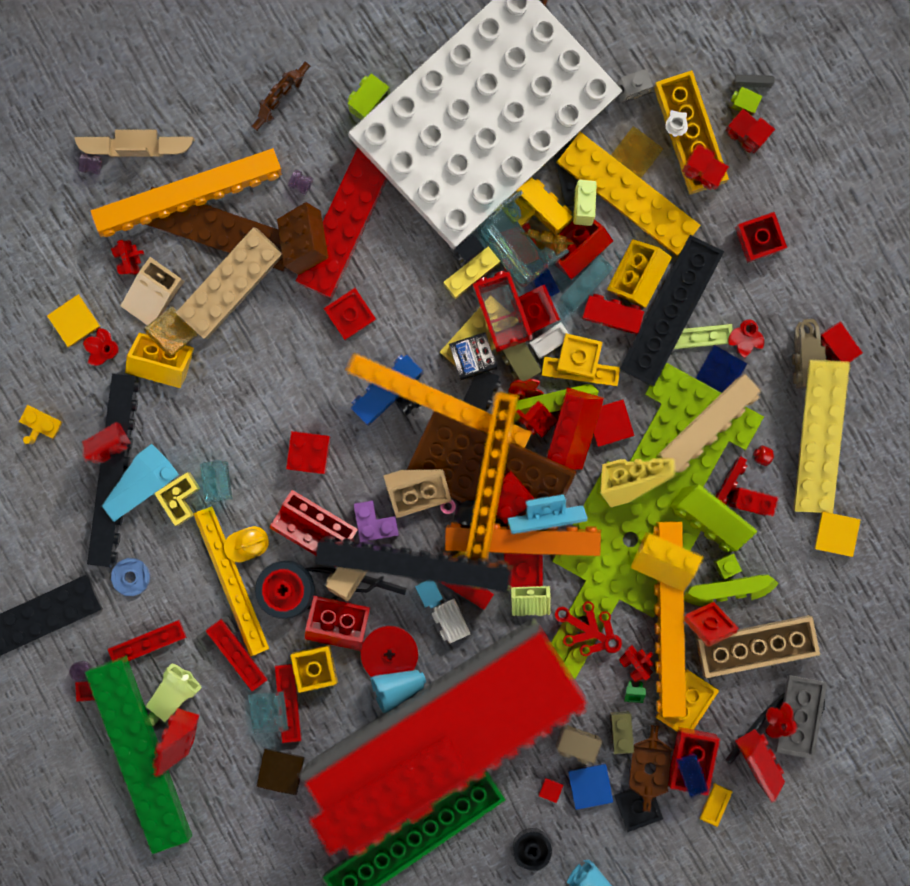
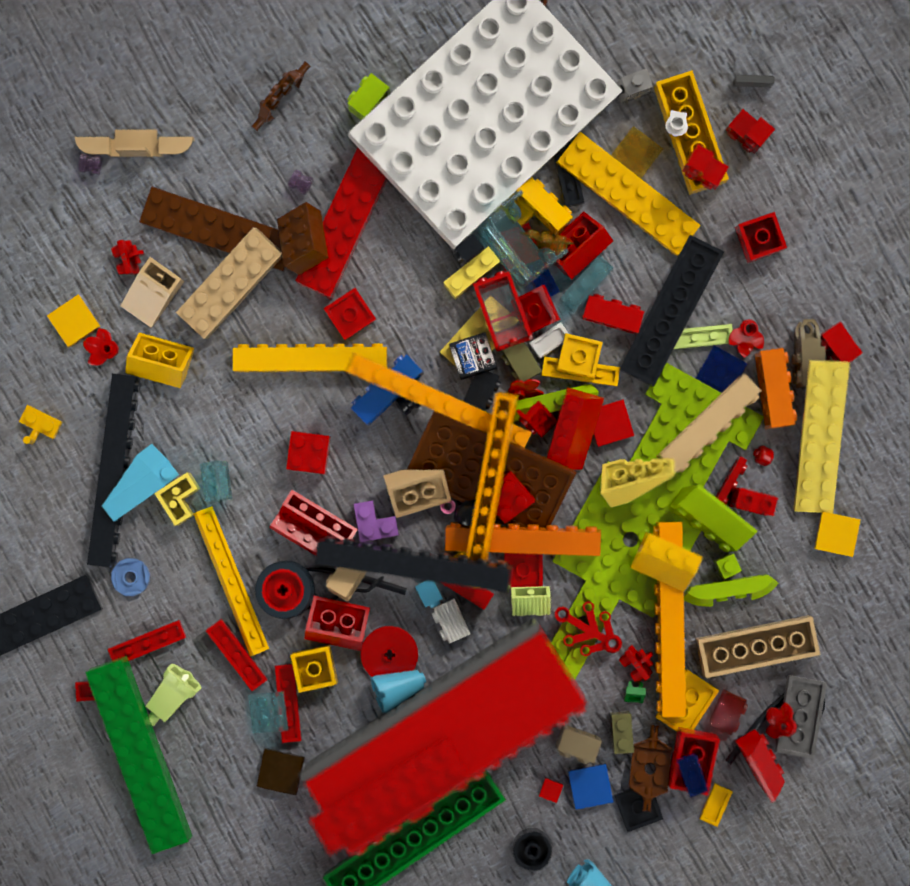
clear purple wheel [69,661,92,681] -> none
red slope [82,422,131,463] -> none
light orange brick [90,148,282,237] -> none
clear yellow plate [144,306,198,358] -> none
red slope [153,708,200,777] -> none
yellow piece [224,526,269,562] -> none
medium azure bracket [508,495,587,534] -> none
yellowish green brick [573,180,597,226] -> none
yellow slope [606,239,672,308] -> none
red plate [683,602,739,647] -> none
lime brick [730,87,762,116] -> none
none -> yellow brick [233,343,387,372]
none -> clear red brick [708,689,748,735]
none -> orange brick [754,348,797,429]

